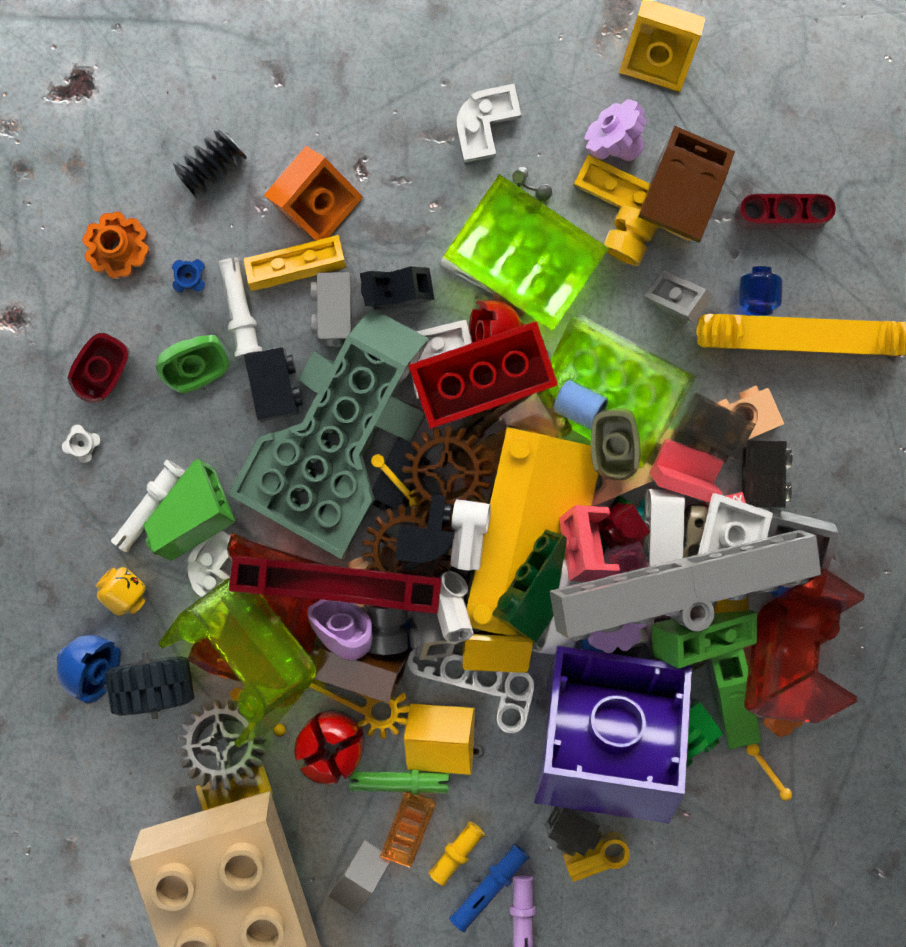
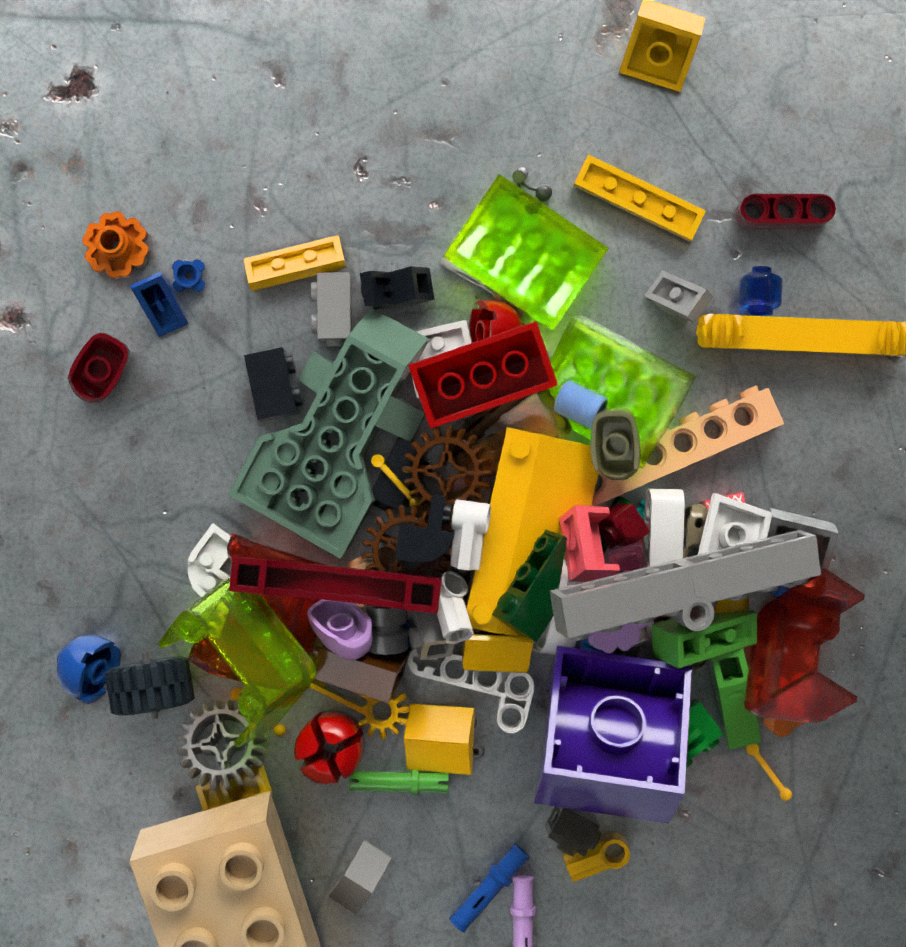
white plate [62,425,101,463] -> none
yellow head [95,567,146,616] -> none
white pin [111,459,185,553] -> none
bright green slope [144,458,236,561] -> none
bright green piece [155,335,229,394] -> none
black piece [173,129,247,199] -> none
white pin [218,258,263,359] -> none
orange slope [264,146,363,241] -> none
clear orange slope [380,792,435,868] -> none
yellow pin [428,821,486,886] -> none
white plate [457,83,521,163] -> none
lavender plant [584,99,647,161] -> none
yellow wheel [601,205,659,266] -> none
reddish brown slope [638,125,735,243] -> none
coral panel [649,439,724,503] -> none
clear smoke brick [673,392,756,463] -> none
clear smoke brick [741,440,793,508] -> none
none -> blue slope [130,272,188,337]

